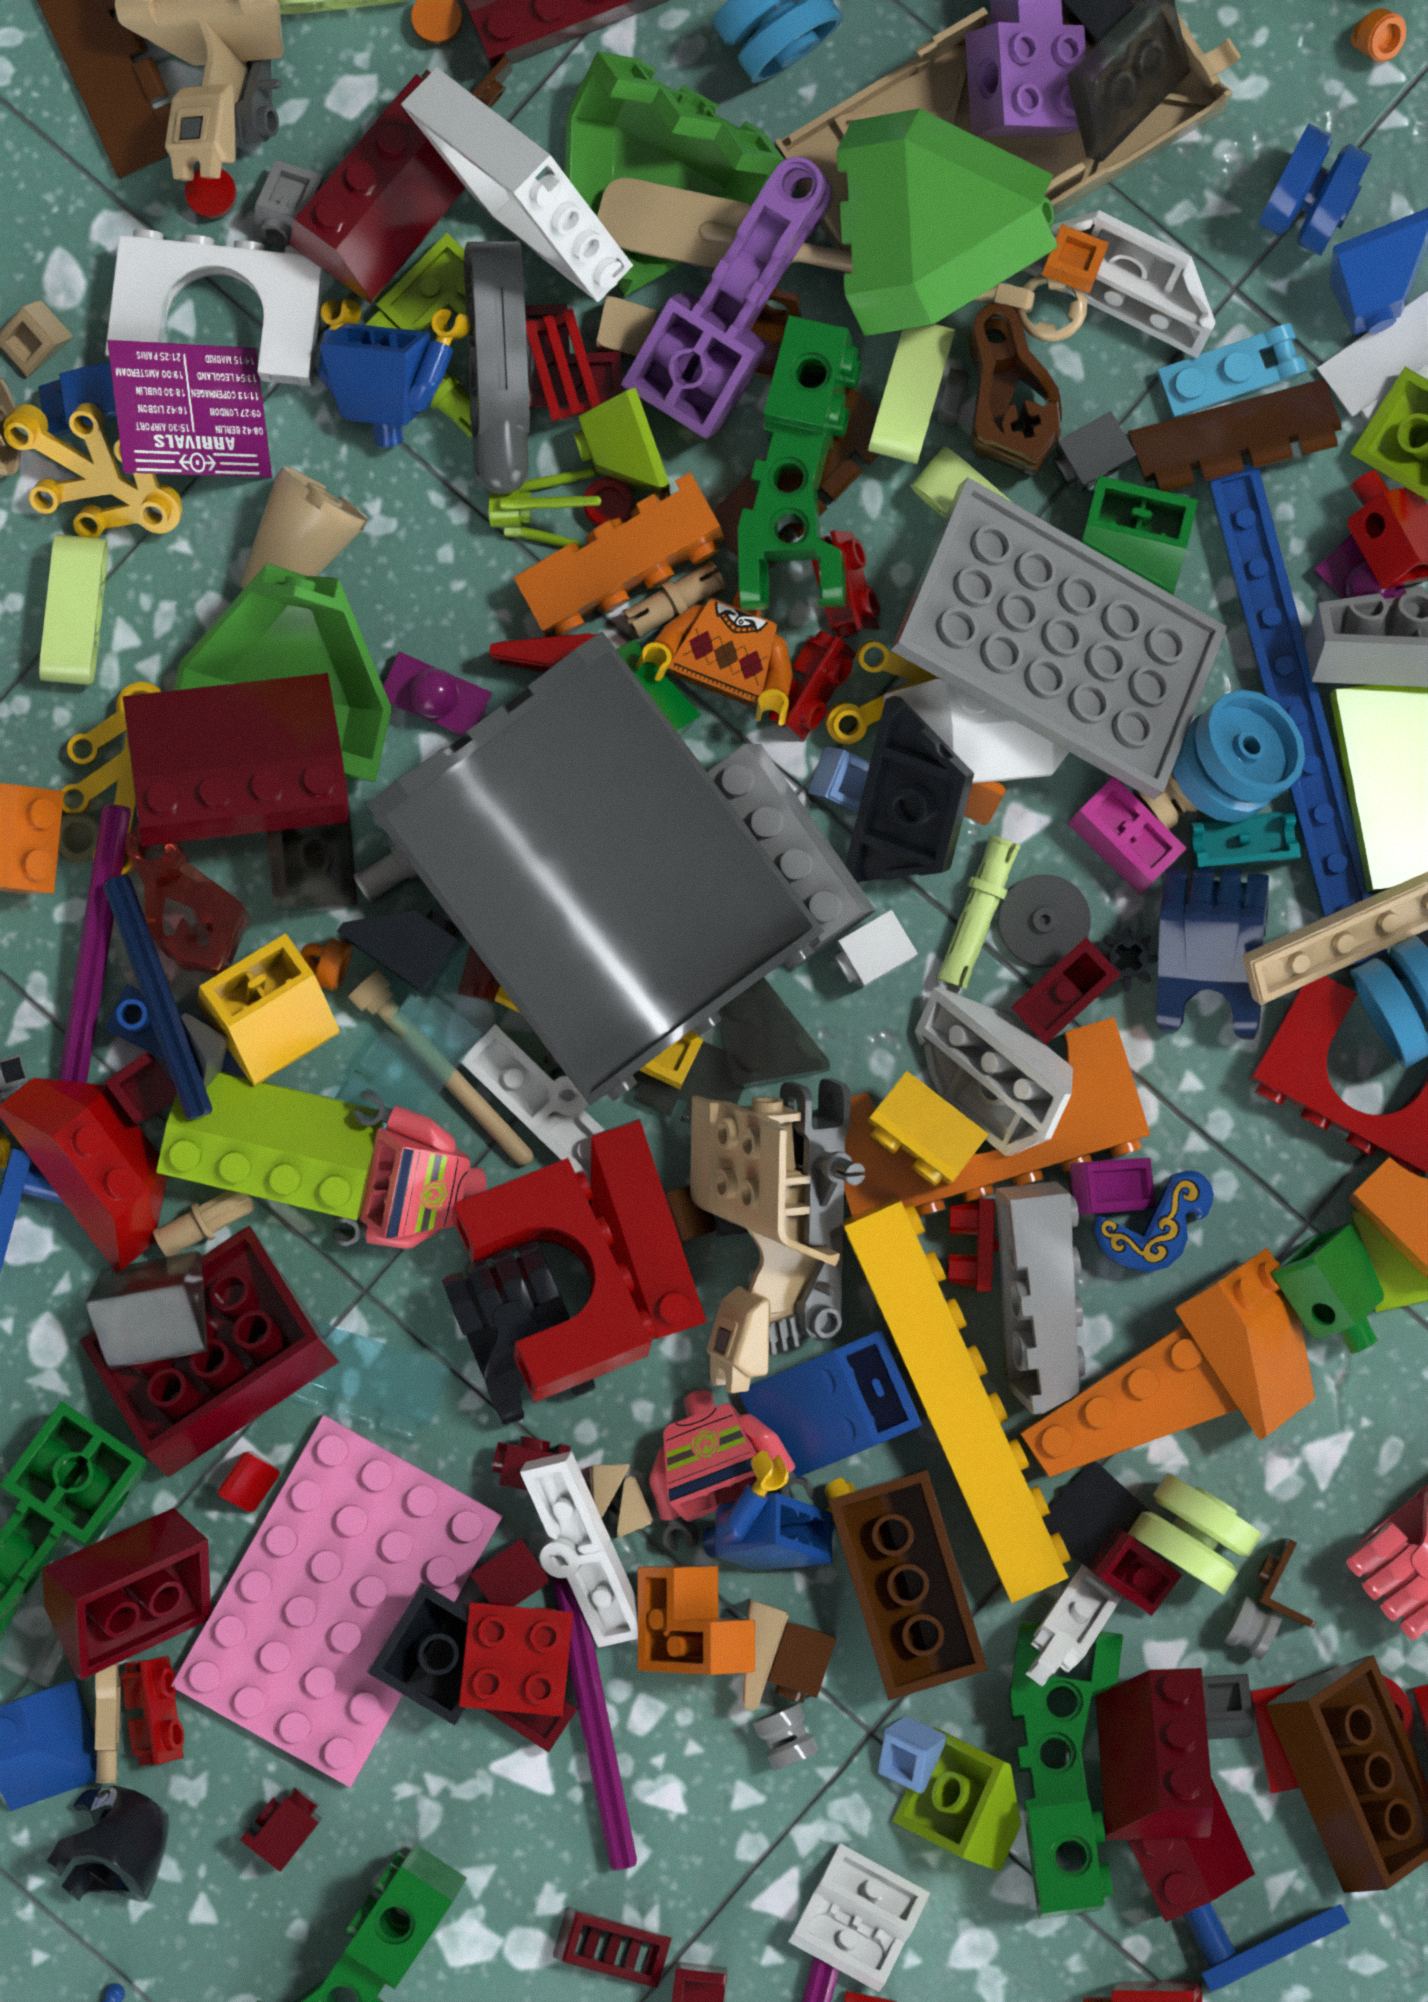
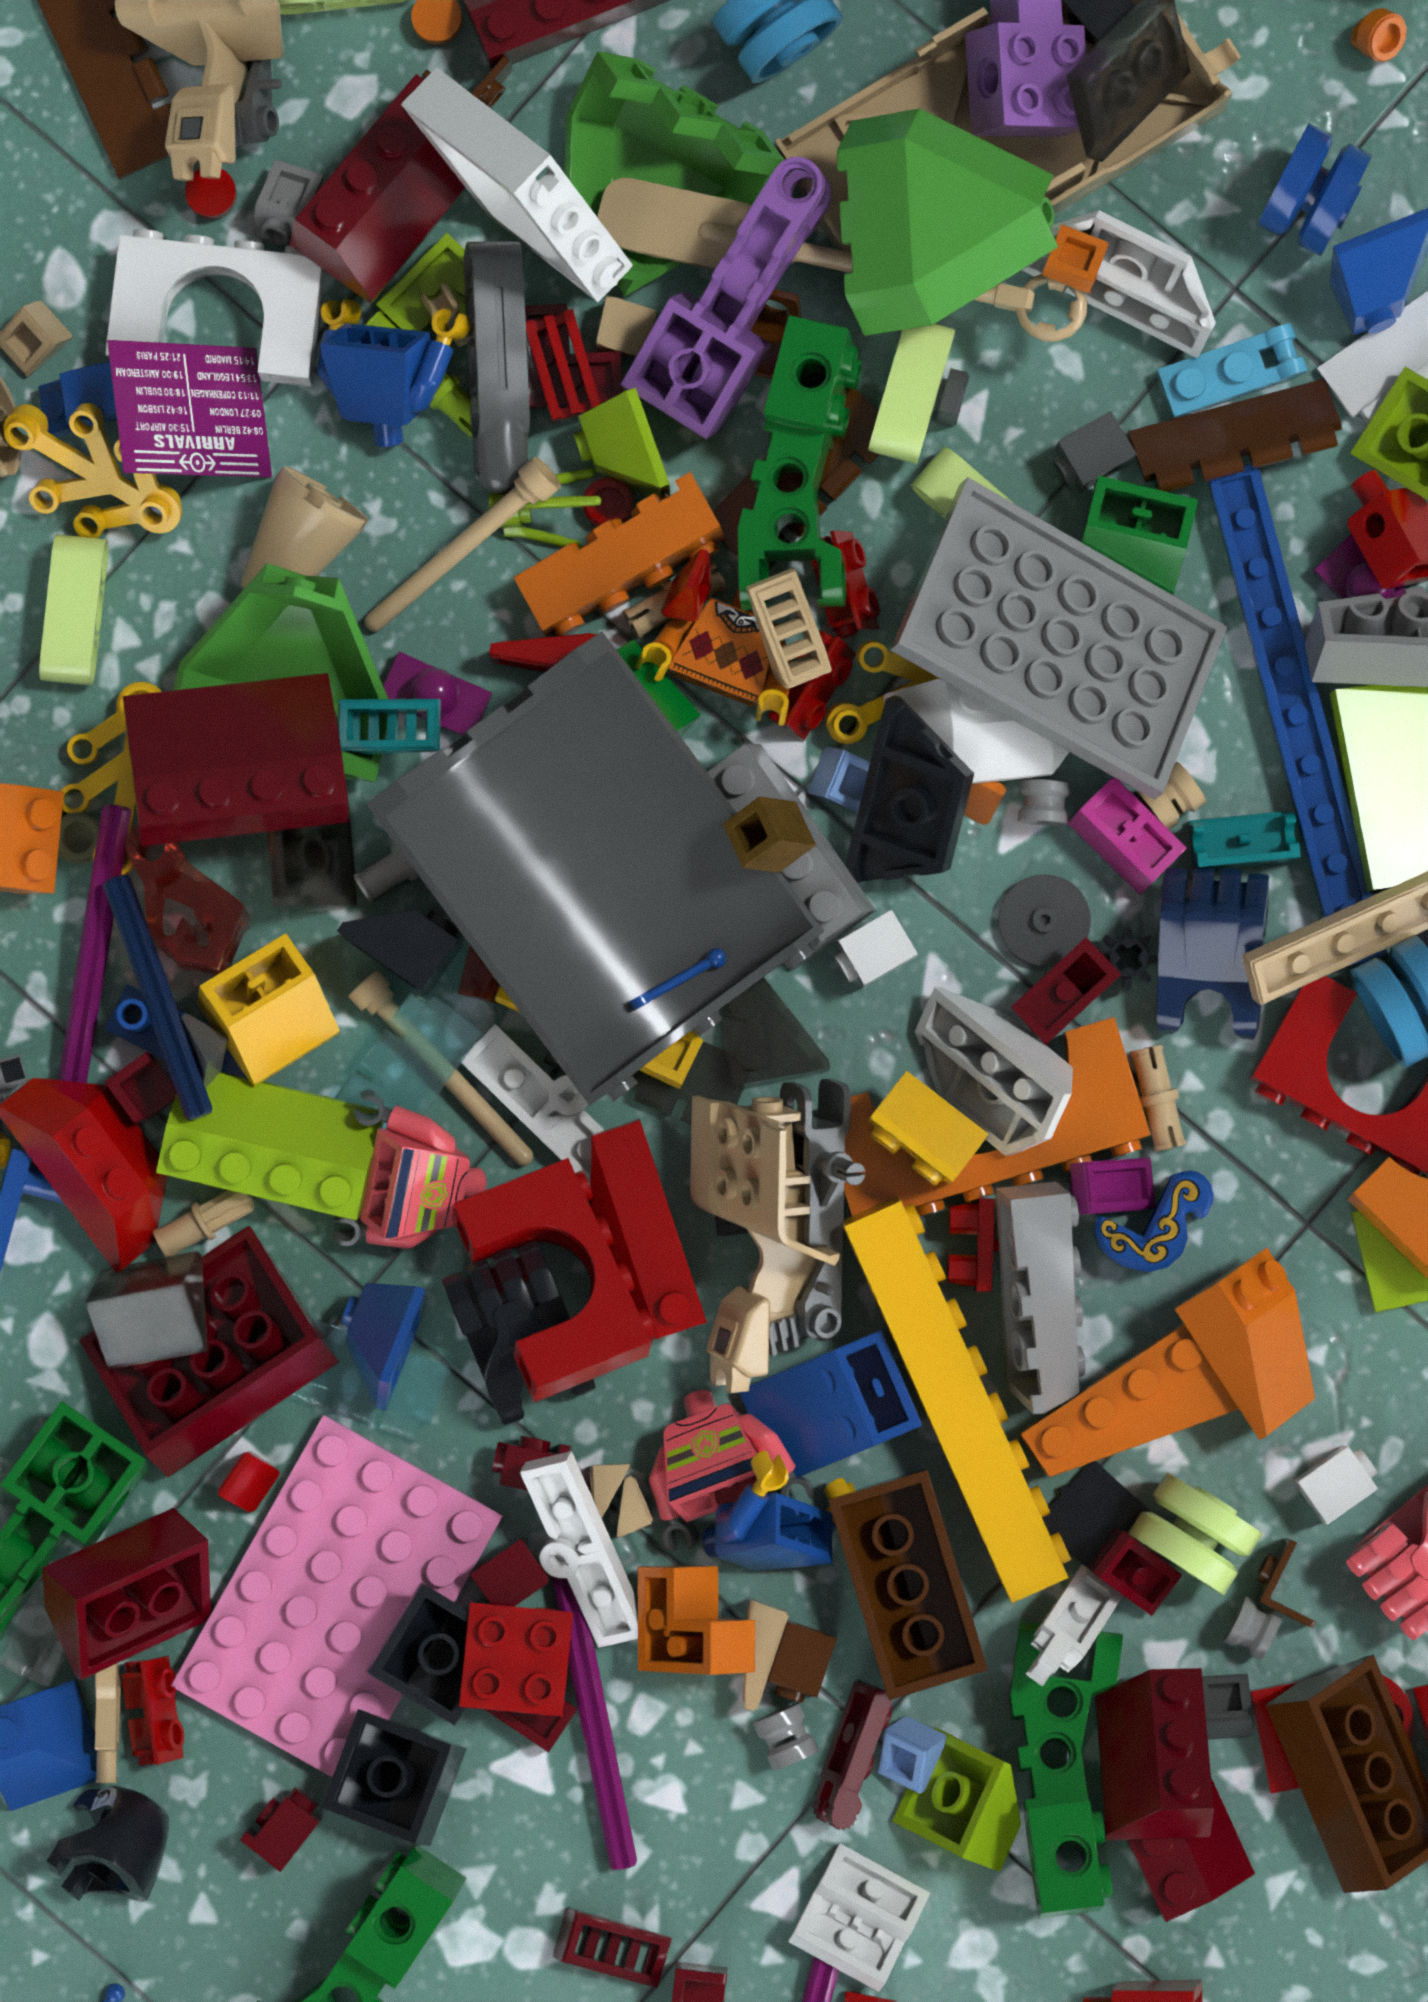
orange tile [301,937,353,991] -> none
reddish brown slope [665,1185,716,1242] -> none
yellowish green pin [936,834,1021,990] -> none
reddish brown piece [969,303,1062,477] -> none
dark azure wheel [1173,689,1305,823] -> none
blue piece [1183,1902,1350,1994] -> none
green torso [1271,1220,1384,1354] -> none
none -> black slope [321,1709,467,1846]
none -> teal slope [338,699,441,755]
none -> blue slope [341,1283,426,1411]
none -> tan piece [364,456,561,632]
none -> tan hand [421,283,467,347]
none -> blue hinge [629,948,727,1010]
none -> red slope [661,549,712,622]
none -> pearl gold brick [722,796,816,873]
none -> tan slope [746,568,832,689]
none -> dark red hinge [812,1679,893,1830]
none -> light grey wheel [1018,779,1071,826]
none -> tan pin [1130,1044,1187,1152]
none -> white brick [1293,1445,1378,1525]

